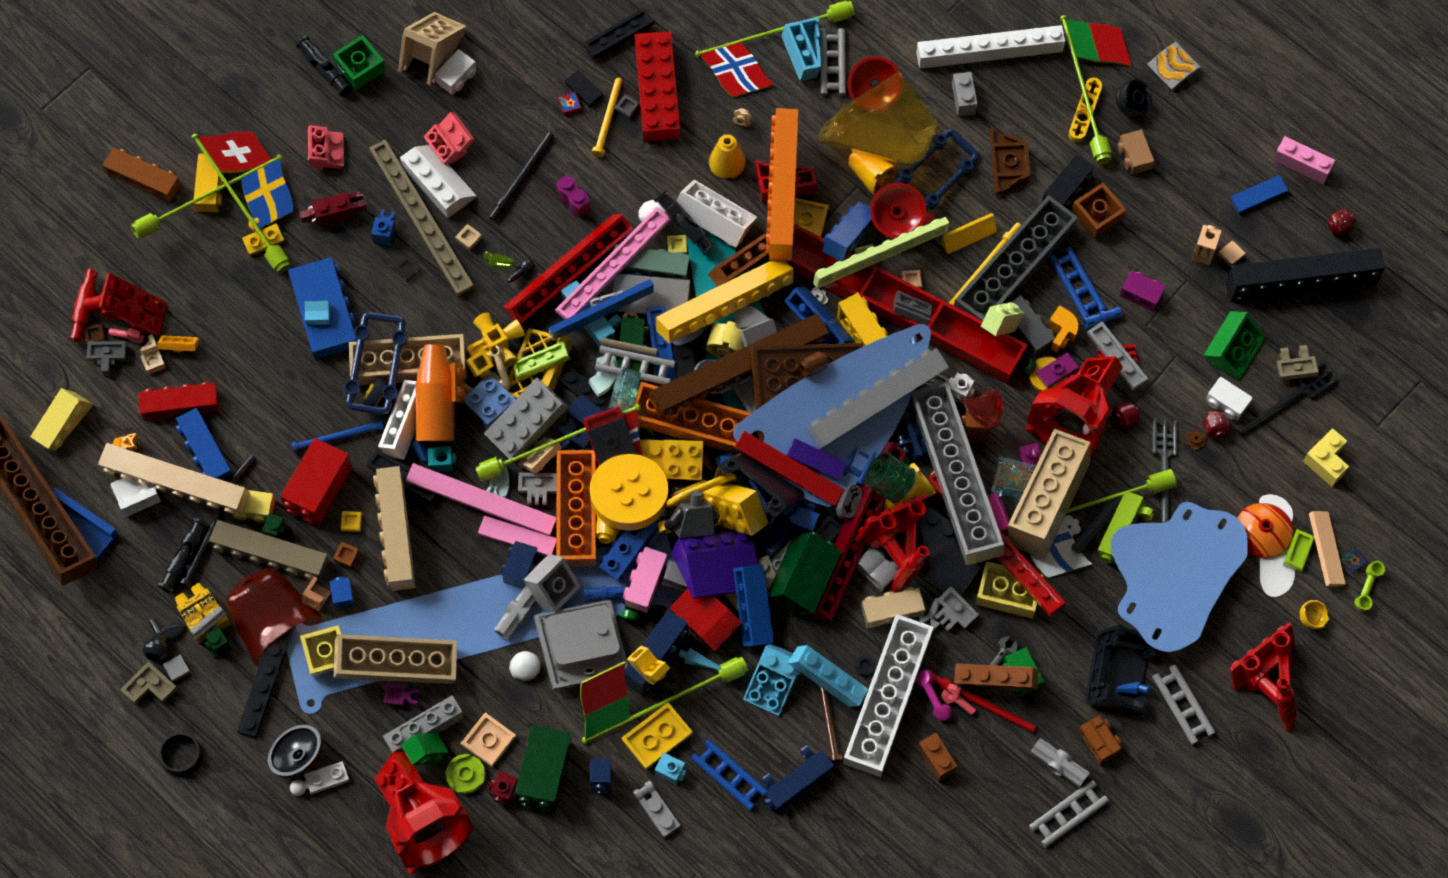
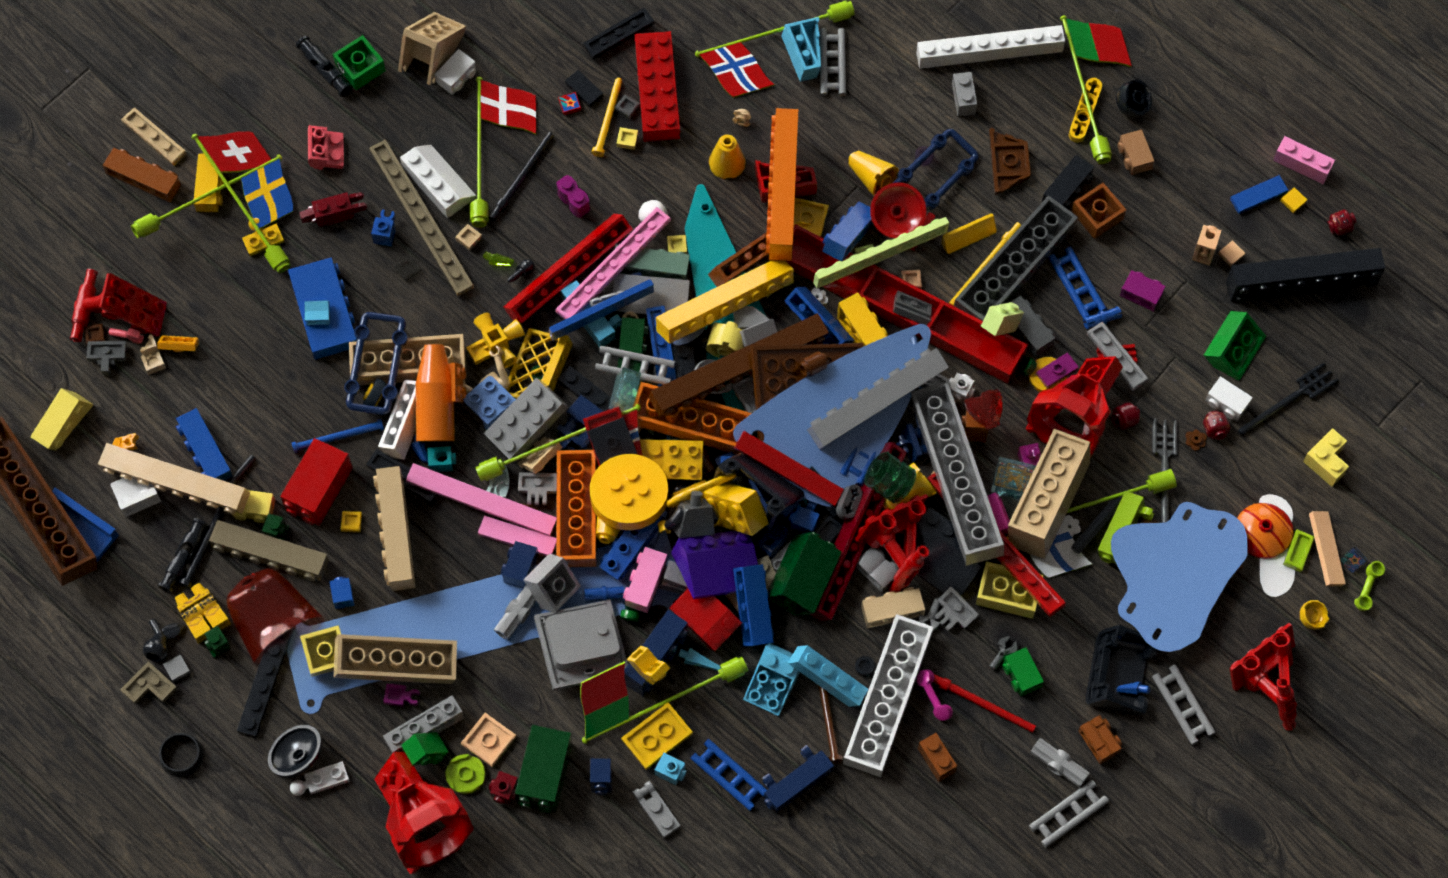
red brick [138,382,219,420] -> none
light grey axle [190,606,226,638] -> none
nougat panel [302,577,330,611] -> none
dark orange plate [333,542,360,568] -> none
coral brick [424,112,475,164] -> none
yellow brick [465,350,494,378] -> none
white hair [509,651,541,681] -> none
lime tile [512,341,570,380] -> none
light aqua tile [589,356,618,397] -> none
dark tan bar [600,338,658,356] -> none
black piece [654,190,716,256] -> none
white slope [677,180,757,247] -> none
dark purple tile [787,438,847,481] -> none
clear yellow windscreen [816,72,939,165] -> none
red dish [848,56,903,111] -> none
coral bar [941,684,976,715] -> none
dark orange brick [954,664,1039,690] -> none
light orange brick [1048,305,1078,353] -> none
slope [1147,42,1201,91] -> none
dark tan plate [1276,345,1318,381] -> none
none -> tan tile [121,107,187,166]
none -> flag [470,77,536,228]
none -> light yellow plate [616,127,638,150]
none -> yellow tile [1280,187,1307,214]

